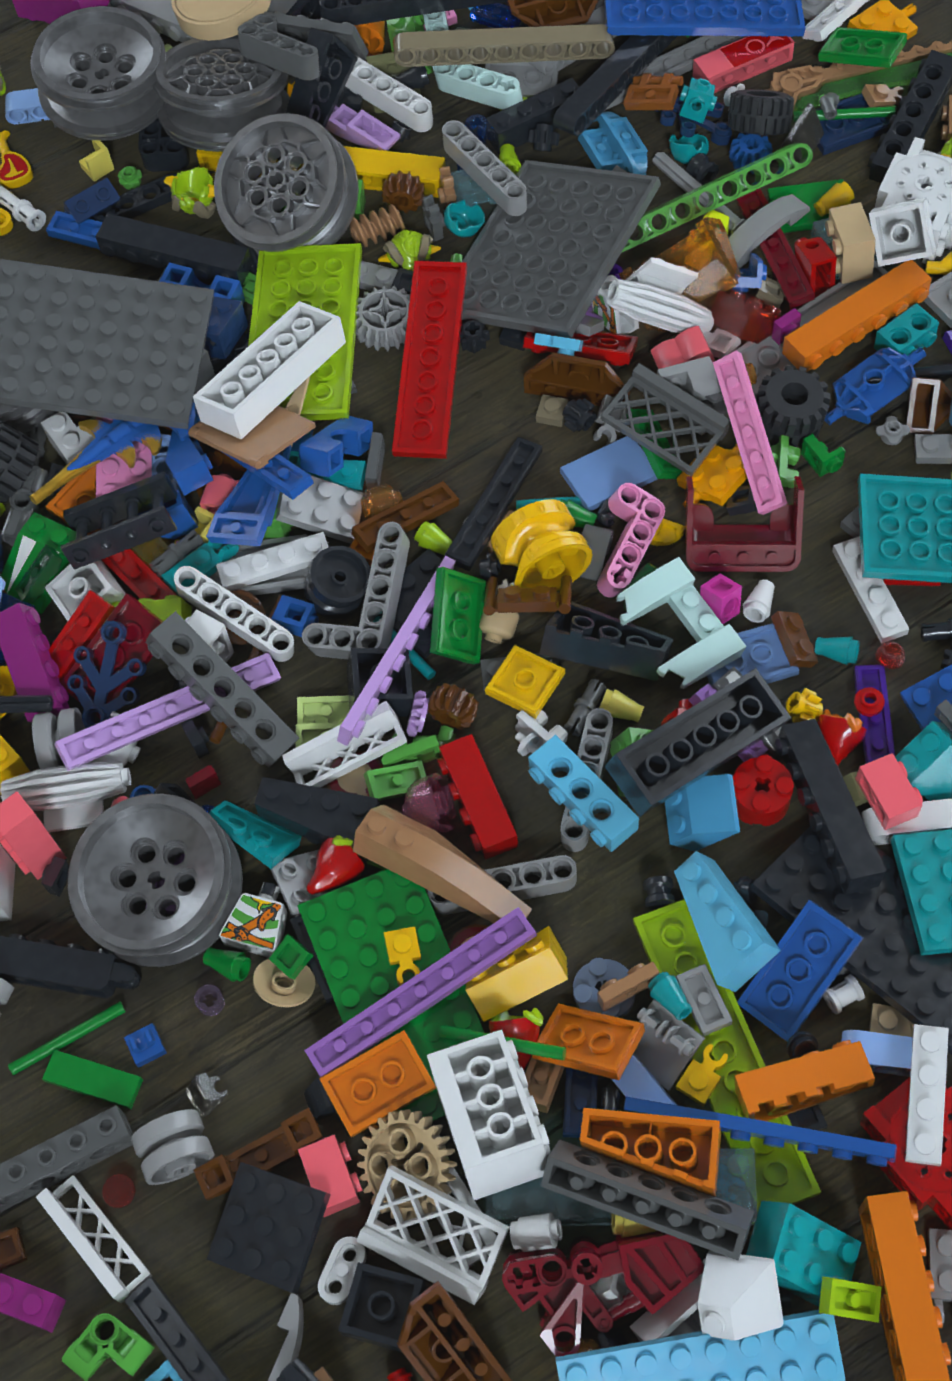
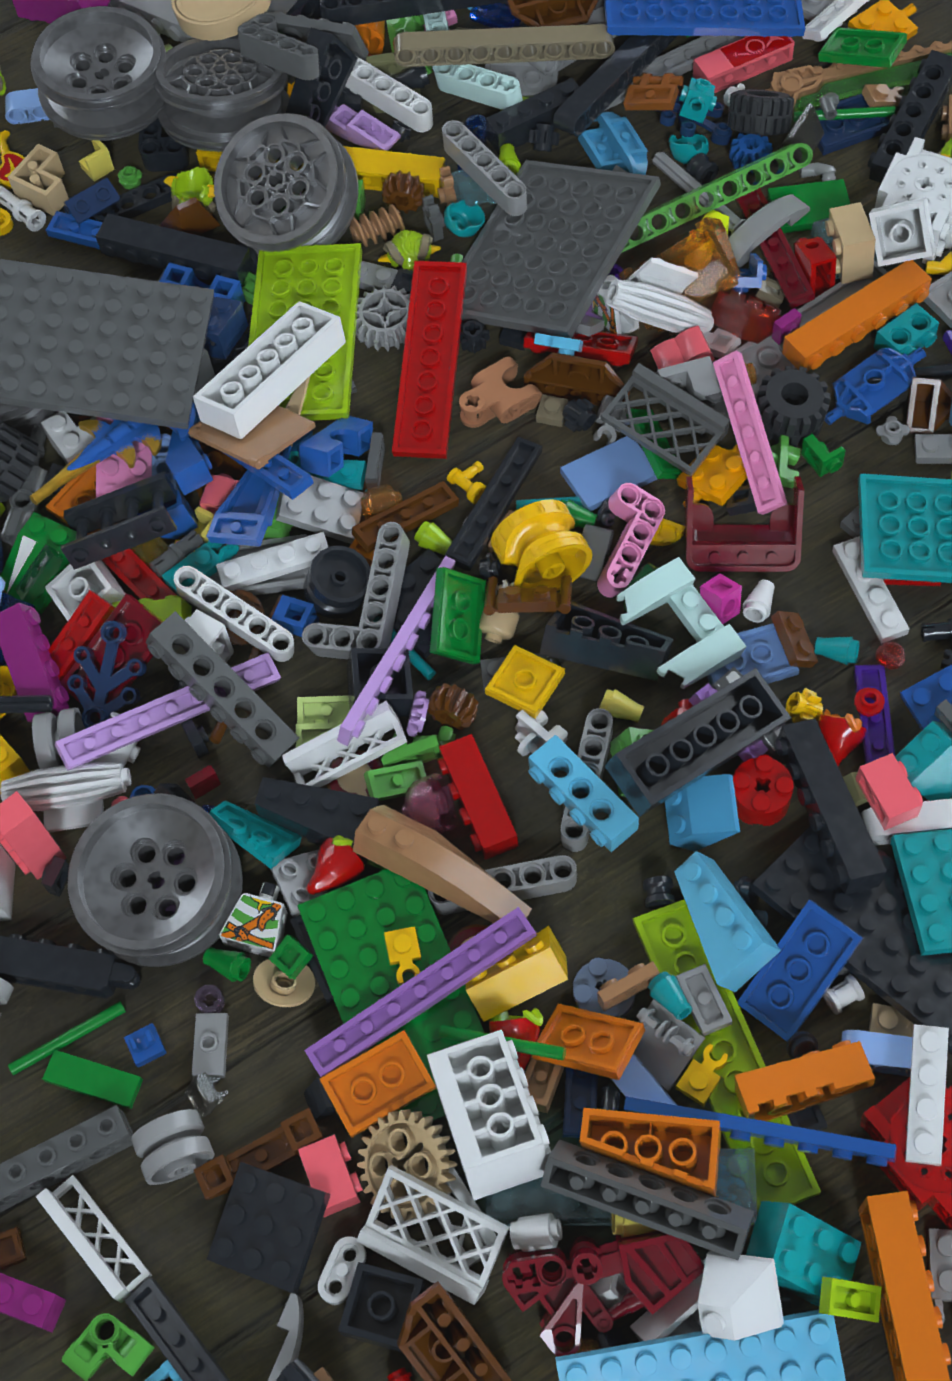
clear red plate [102,1174,136,1208] -> none
dark grey pin [564,679,607,737] -> none
yellow cone [814,181,855,217] -> none
none -> tan brick [8,144,69,216]
none -> reddish brown slope [159,197,220,236]
none -> light grey plate [192,1013,229,1078]
none -> yellow piece [447,461,487,504]
none -> nougat piece [459,356,542,428]
none -> light grey arm [799,162,836,182]

